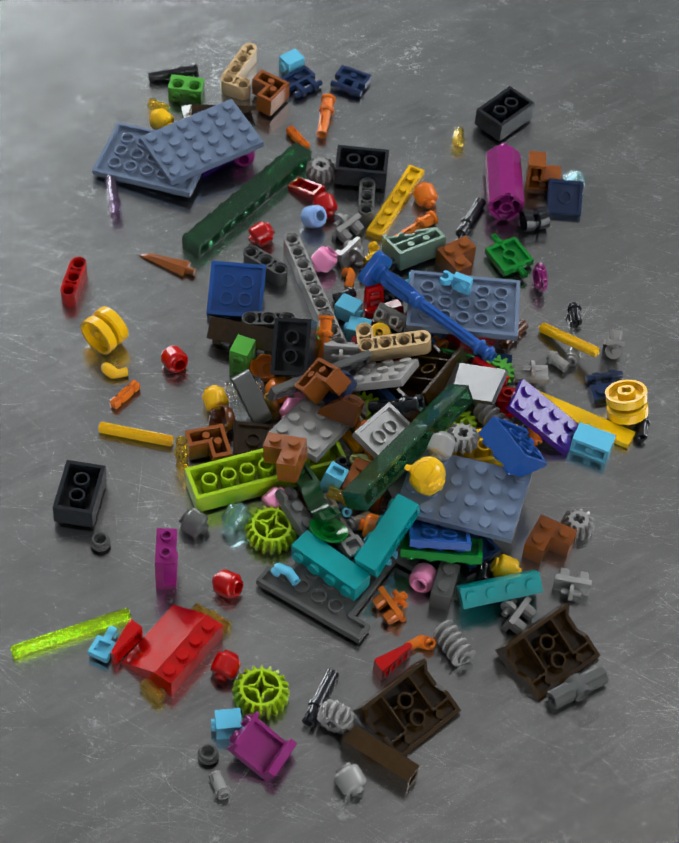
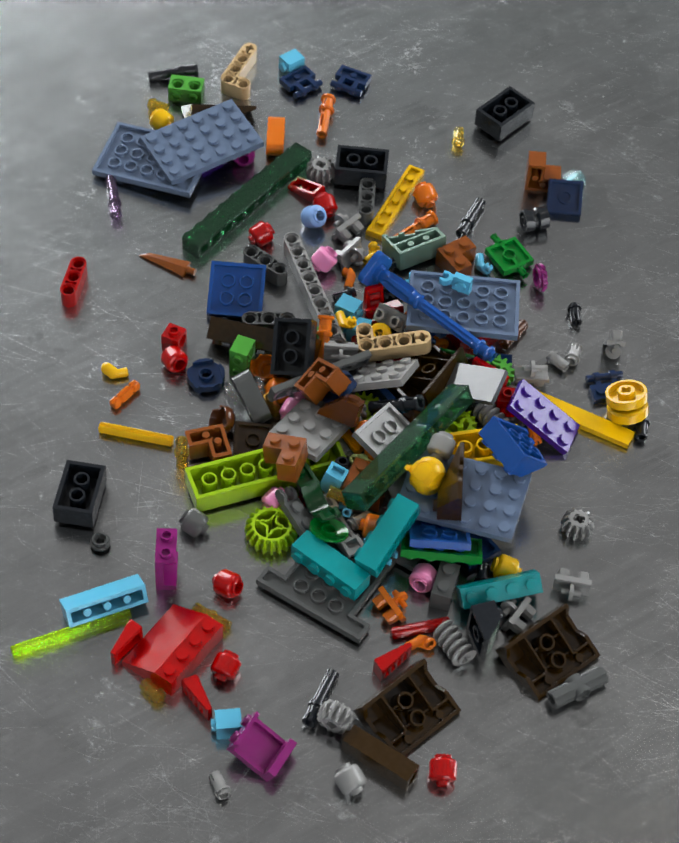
yellow wheel [80,306,128,355] -> none
medium azure plate [88,625,119,663] -> none
dark grey plate [197,743,219,765] -> none
yellow head [201,385,229,413] -> none
clear light blue head [222,502,251,533] -> none
lime gear [232,665,290,720] -> none
dark orange brick [252,69,290,116] -> none
medium azure arm [271,563,300,586] -> none
orange axle [286,125,310,152] -> none
light grey gear [447,422,479,456] -> none
magenta brick [485,143,524,220] -> none
dark orange brick [522,514,578,564] -> none
yellow axle [539,322,600,357] -> none
medium azure brick [570,422,616,463] -> none
none -> medium azure brick [59,574,149,628]
none -> red brick [161,323,187,350]
none -> red slope [181,674,213,721]
none -> dark blue plate [187,358,225,393]
none -> orange beam [266,116,285,156]
none -> yellow arm [335,310,357,329]
none -> red axle [390,617,450,639]
none -> red head [428,754,457,787]
none -> dark brown wedge [433,442,465,521]
none -> black slope [467,600,503,662]
none -> medium azure arm [475,253,493,275]

